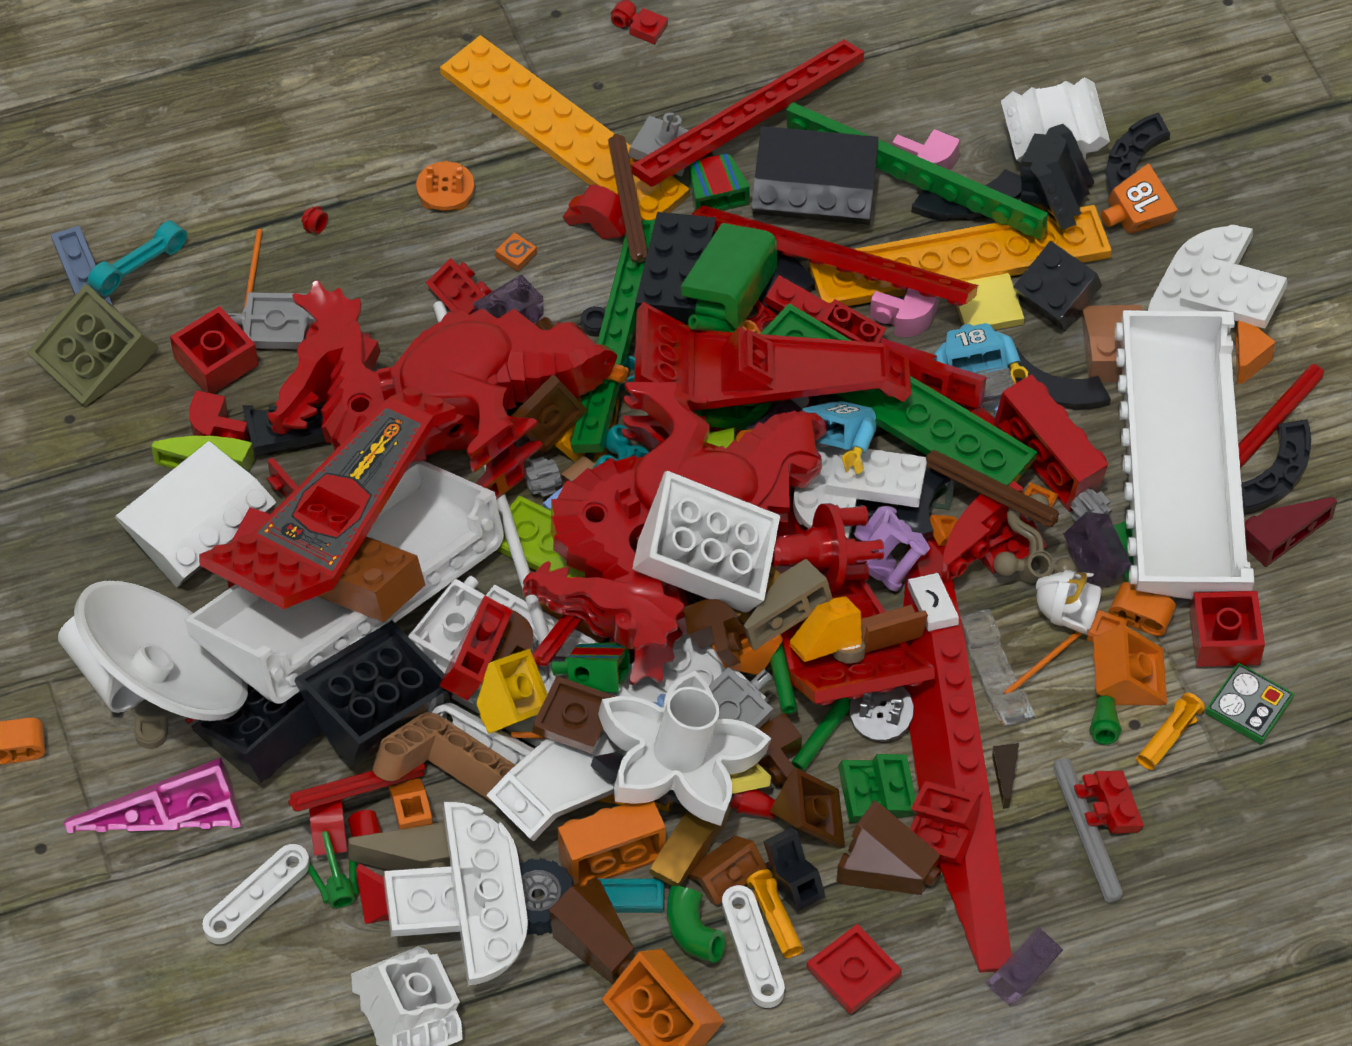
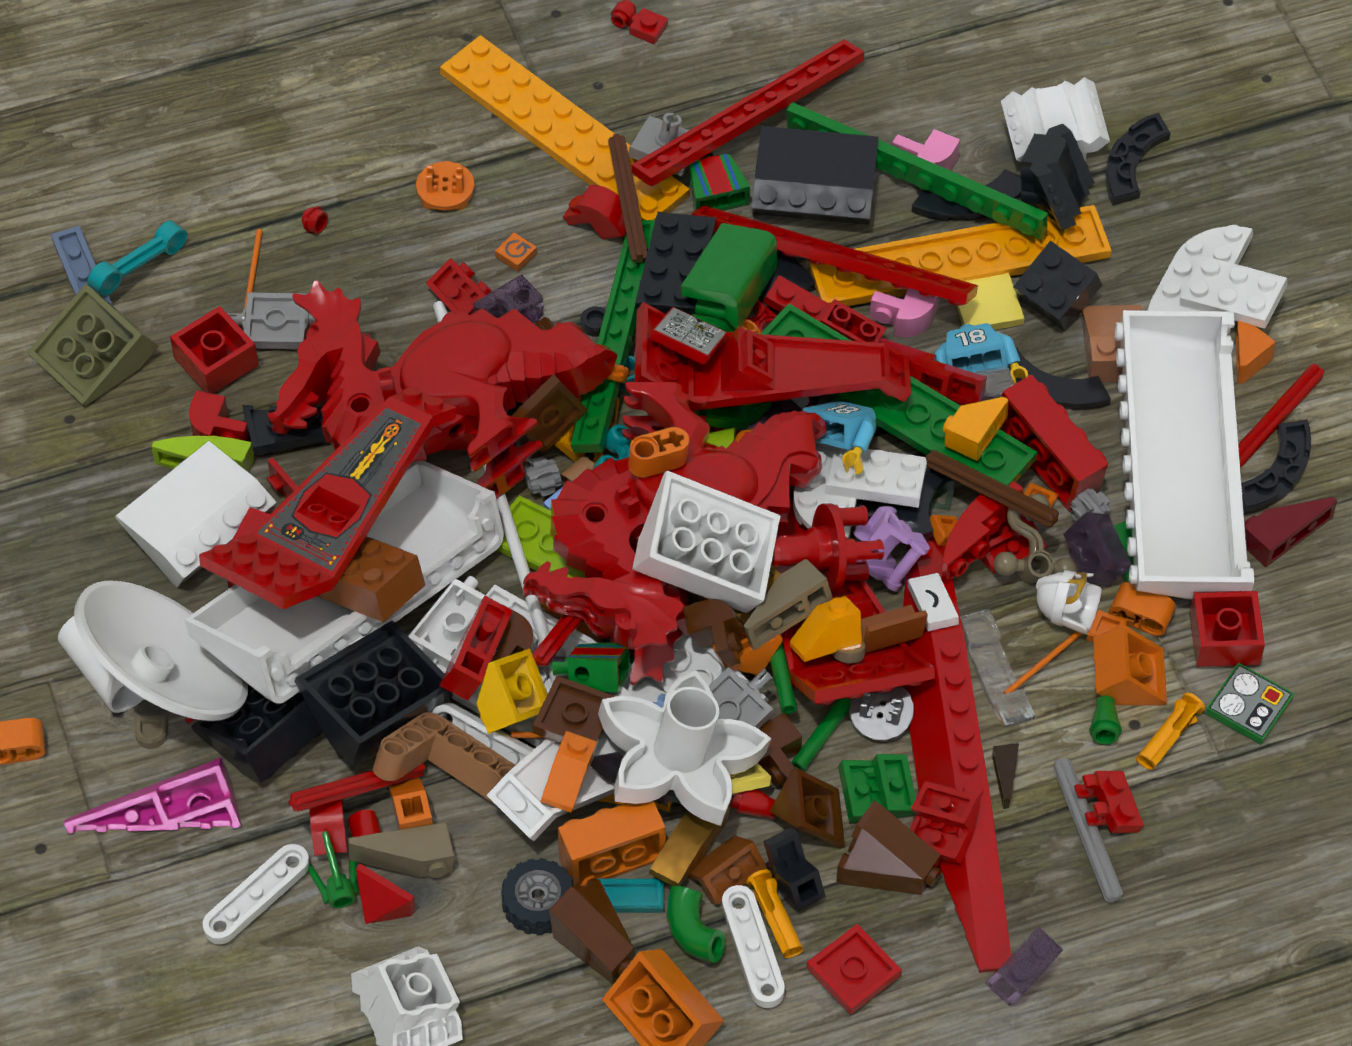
white plate [383,802,528,986] -> none
orange torso [1101,164,1178,234] -> none
none -> orange slope [540,731,597,813]
none -> orange beam [628,427,689,477]
none -> tile [649,307,728,365]
none -> light orange slope [943,397,1009,461]

